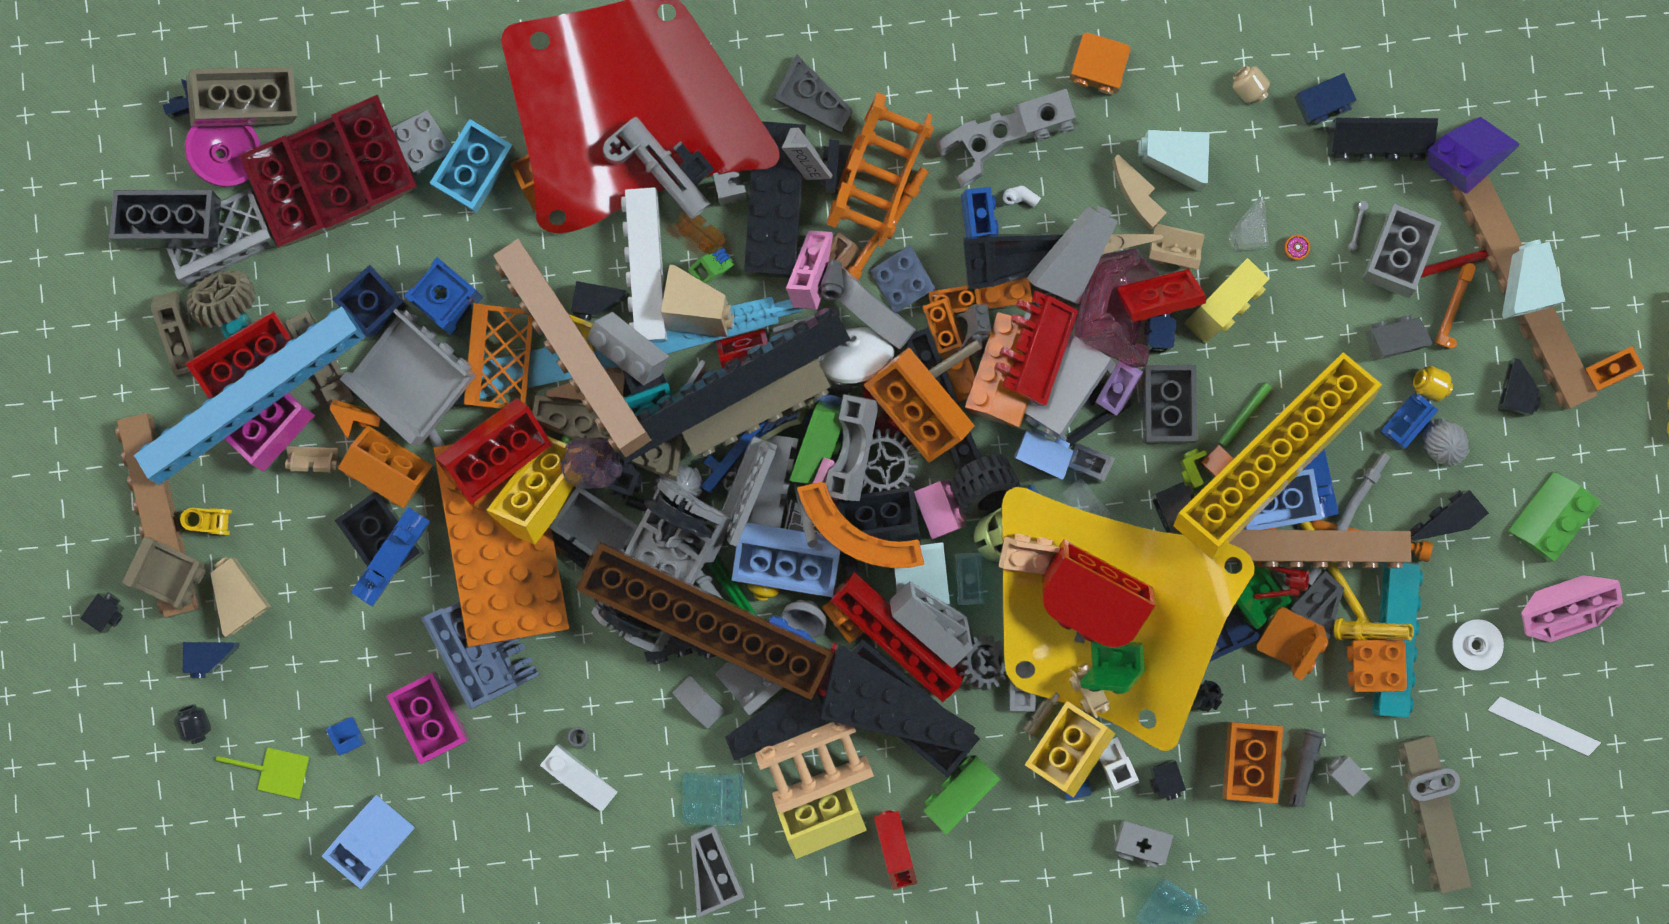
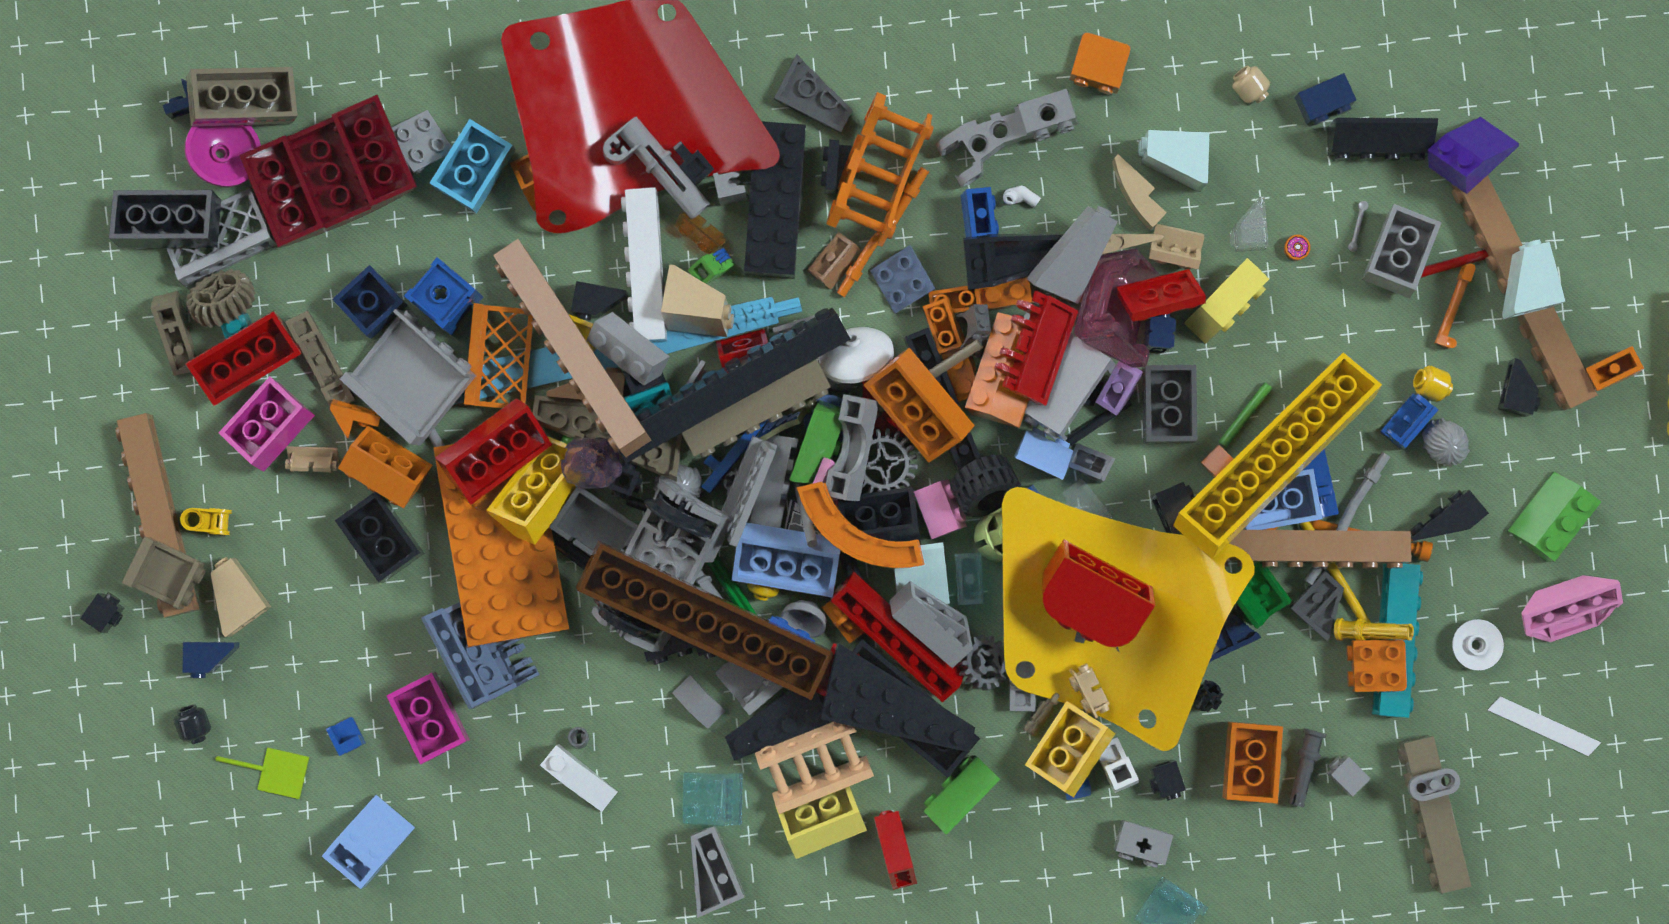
dark azure brick [134,306,366,485] -> none
blue hinge [351,507,431,607] -> none
light grey panel [782,128,832,180] -> none
bright pink slope [786,230,833,310] -> none
dark grey cone [819,260,844,300] -> none
light grey slope [839,267,916,349] -> none
light nougat bracket [998,534,1060,574] -> none
green bracket [1080,641,1145,694] -> none
lime bracket [1180,448,1207,489] -> none
red plant [1254,563,1309,599] -> none
orange bracket [1256,607,1328,680] -> none
dark grey slope [1366,315,1432,361] -> none

